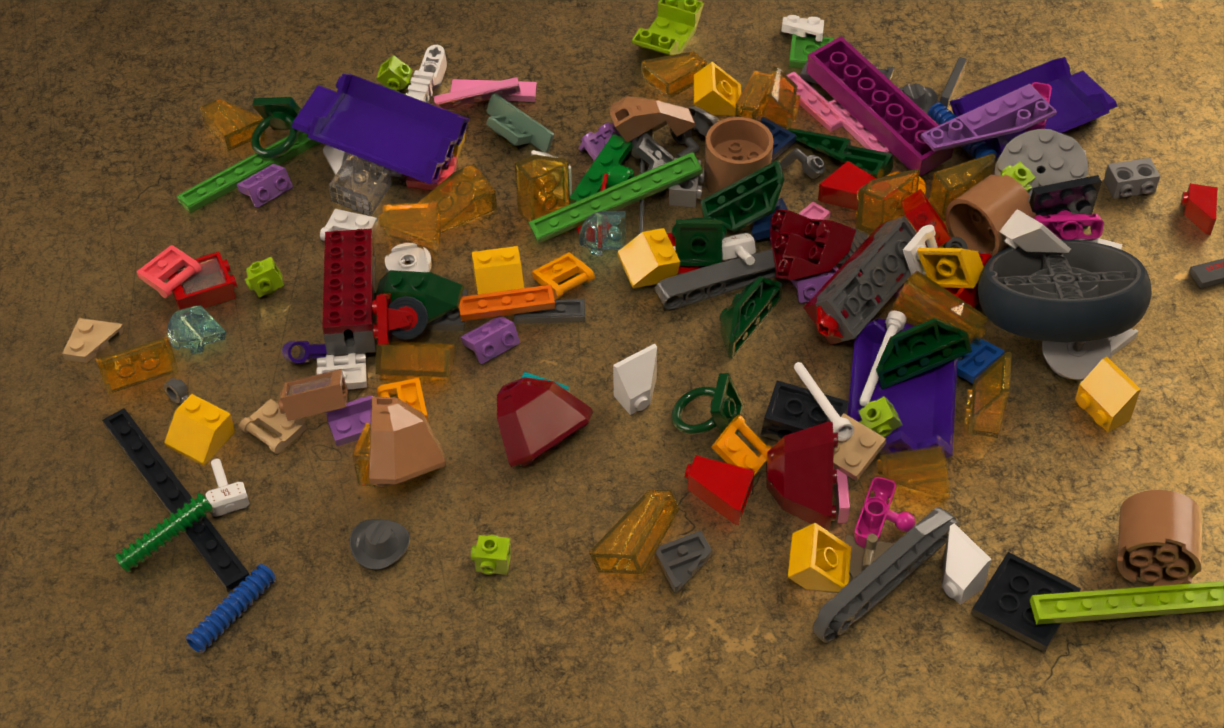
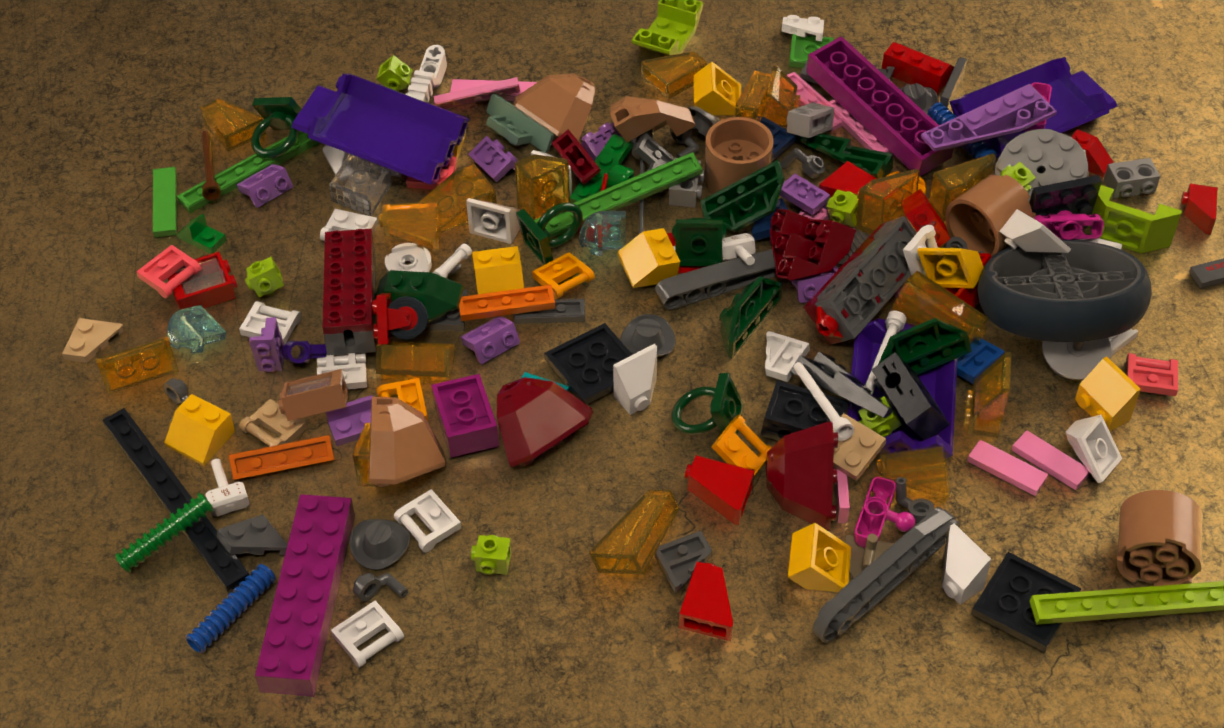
none -> bright green tile [153,167,177,238]
none -> green slope [176,214,227,254]
none -> reddish brown piece [202,130,221,201]
none -> dark grey wing [216,514,288,555]
none -> orange plate [228,435,334,480]
none -> white plate [239,301,302,345]
none -> medium lavender bracket [249,317,284,372]
none -> magenta brick [255,494,355,697]
none -> white plate [331,600,404,668]
none -> dark grey plate [353,573,408,601]
none -> white plate [394,489,461,553]
none -> magenta piece [431,374,499,457]
none -> white plate [433,243,472,278]
none -> white slope [466,198,520,244]
none -> medium lavender bracket [468,136,520,182]
none -> medium nougat brick [514,73,596,141]
none -> dark green tile [516,202,583,265]
none -> black plate [544,323,632,404]
none -> dark red slope [552,129,601,184]
none -> dark grey hat [621,314,675,357]
none -> red slope [679,561,733,642]
none -> white wing [765,331,810,382]
none -> medium lavender bracket [780,174,830,215]
none -> light grey brick [786,102,835,138]
none -> wedge [790,352,893,418]
none -> lime brick [826,189,865,227]
none -> black piece [872,352,950,440]
none -> red slope [882,42,954,96]
none -> dark grey plate [896,477,934,523]
none -> bright pink tile [967,440,1048,496]
none -> bright pink tile [1012,430,1090,490]
none -> white slope [1066,415,1122,483]
none -> red slope [1072,129,1113,178]
none -> lime slope [1088,185,1182,254]
none -> coral plate [1126,353,1178,396]

